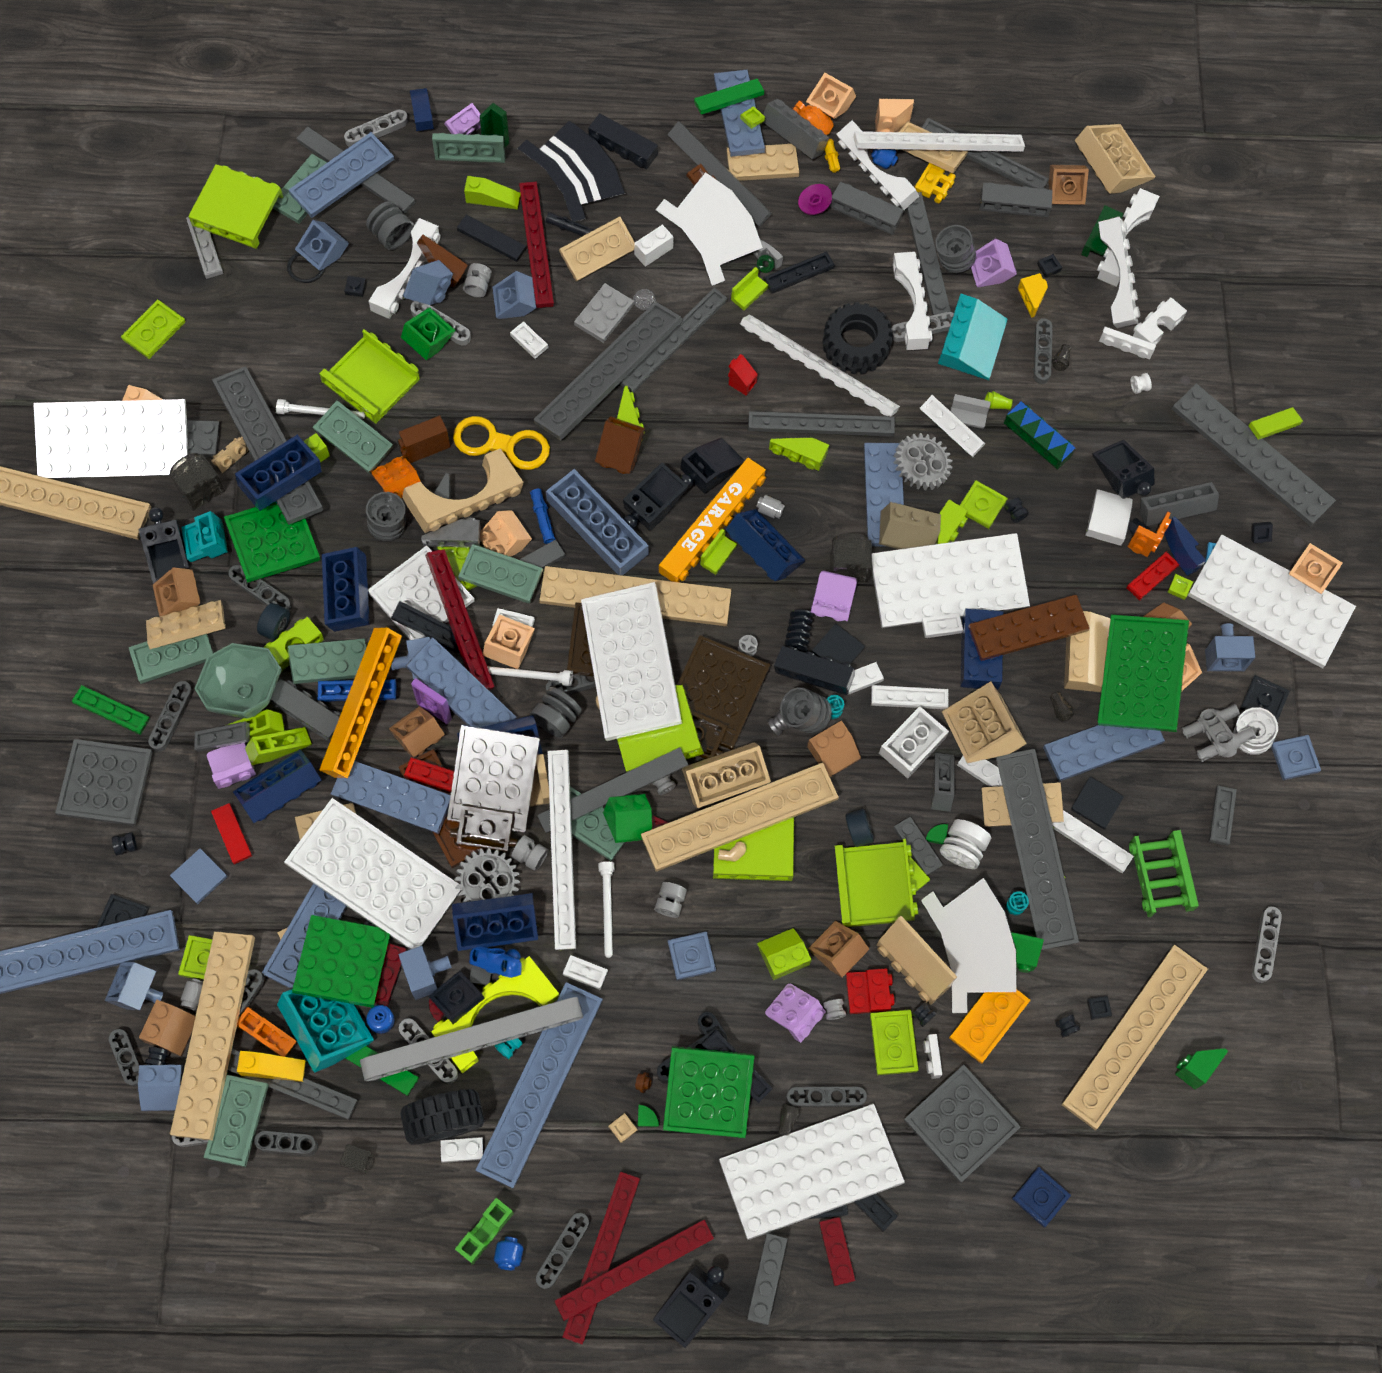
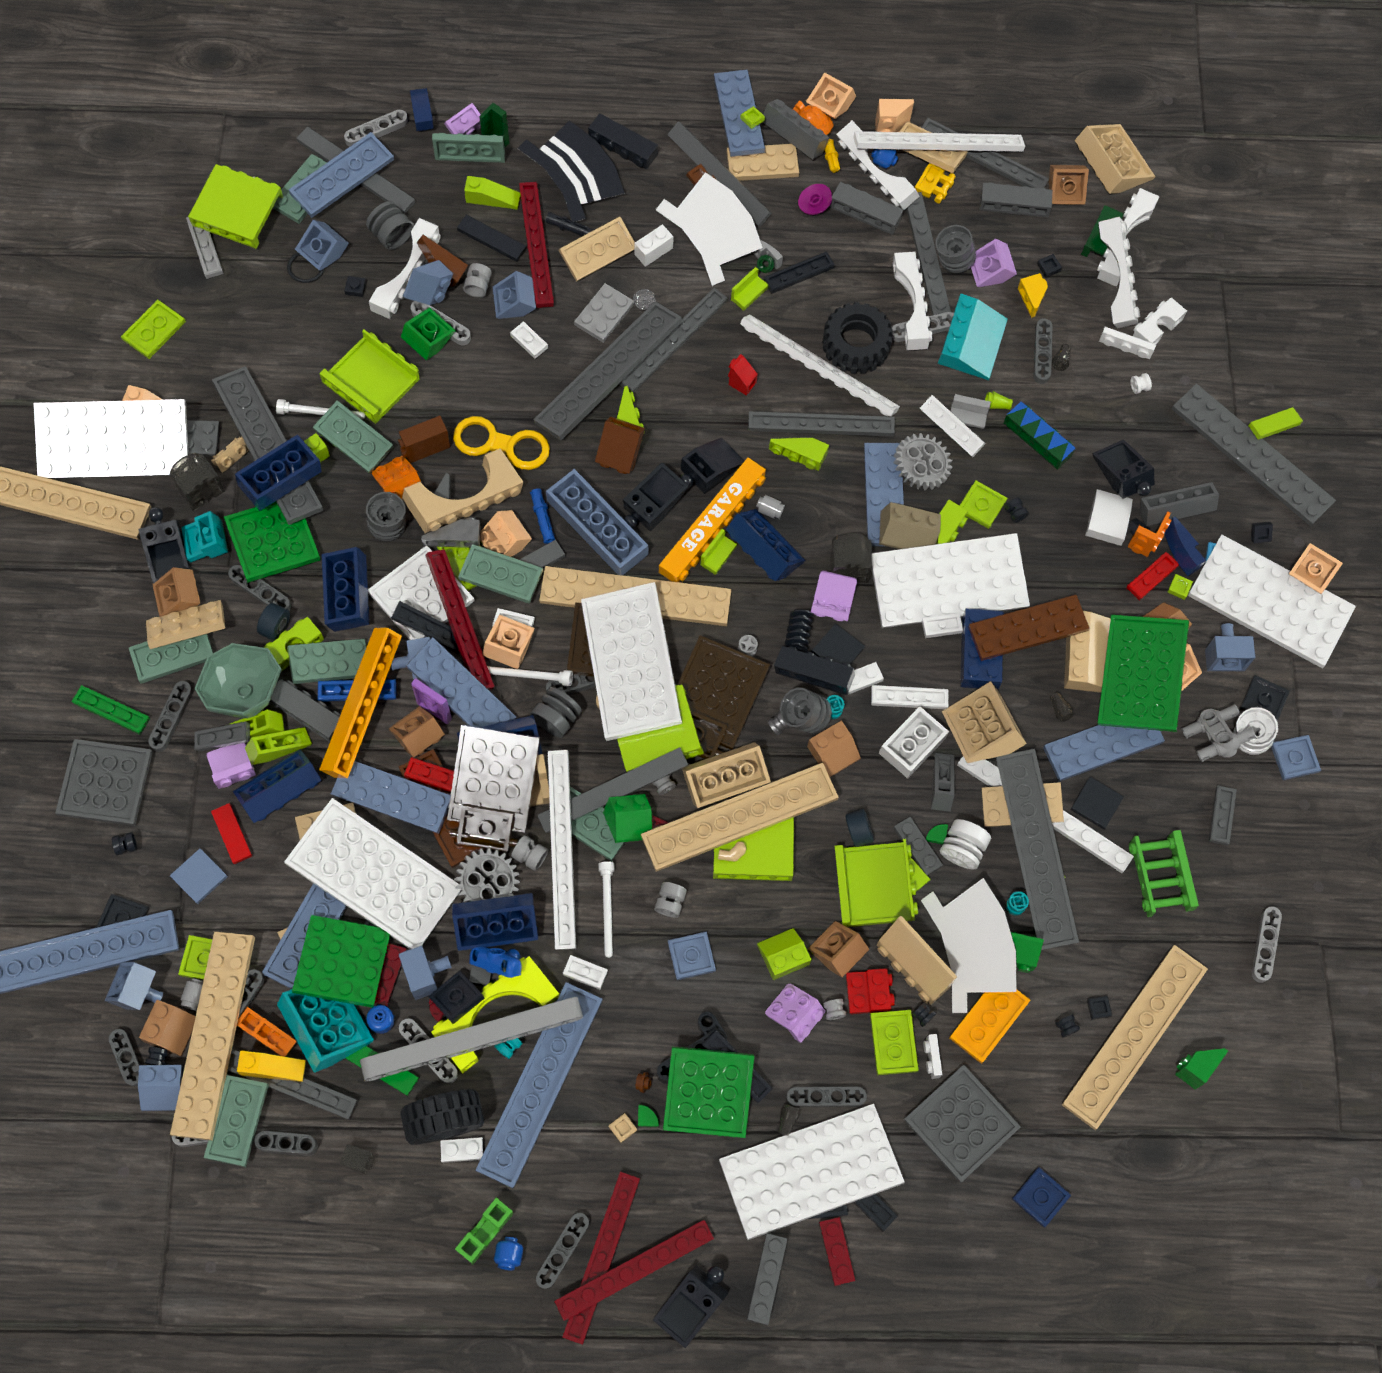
green tile [694,79,764,115] -> none

